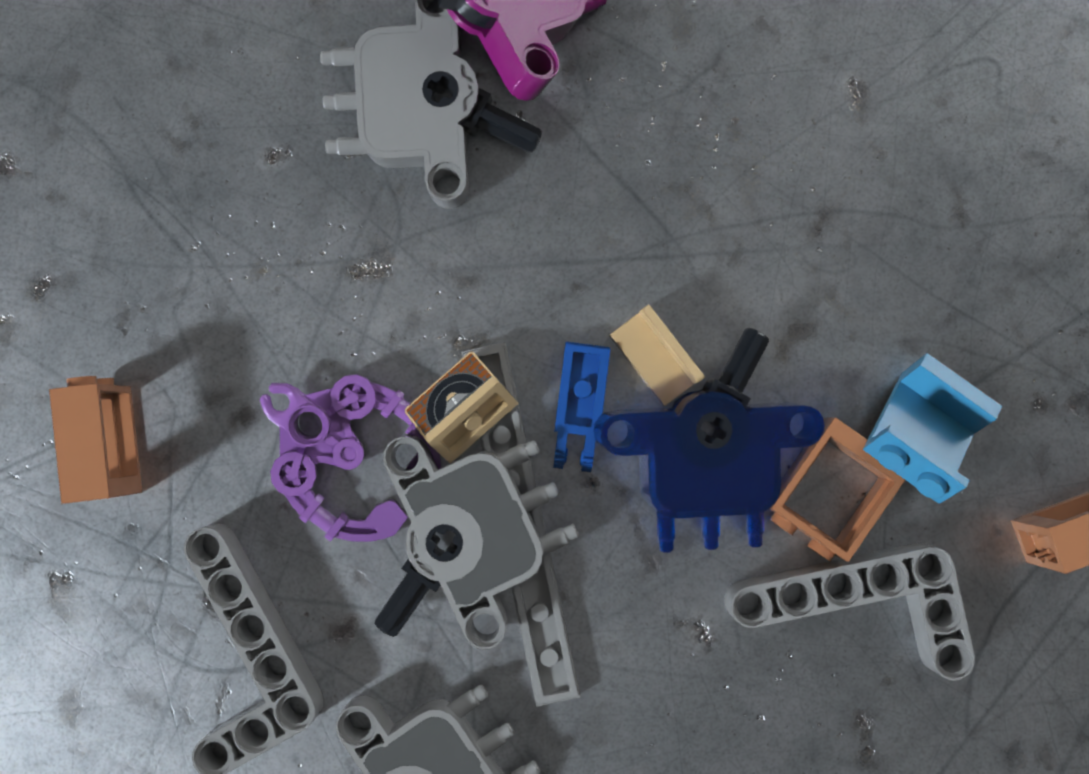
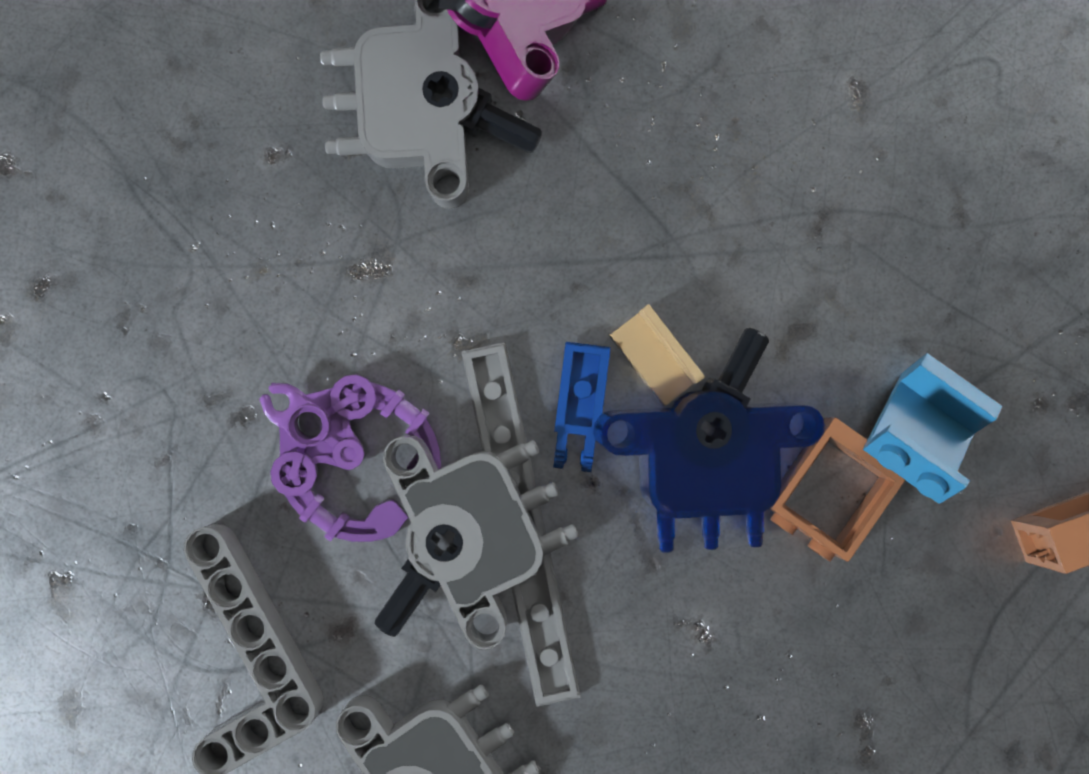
nougat window [49,376,143,504] -> none
panel [404,351,519,464] -> none
light grey beam [724,543,975,681] -> none

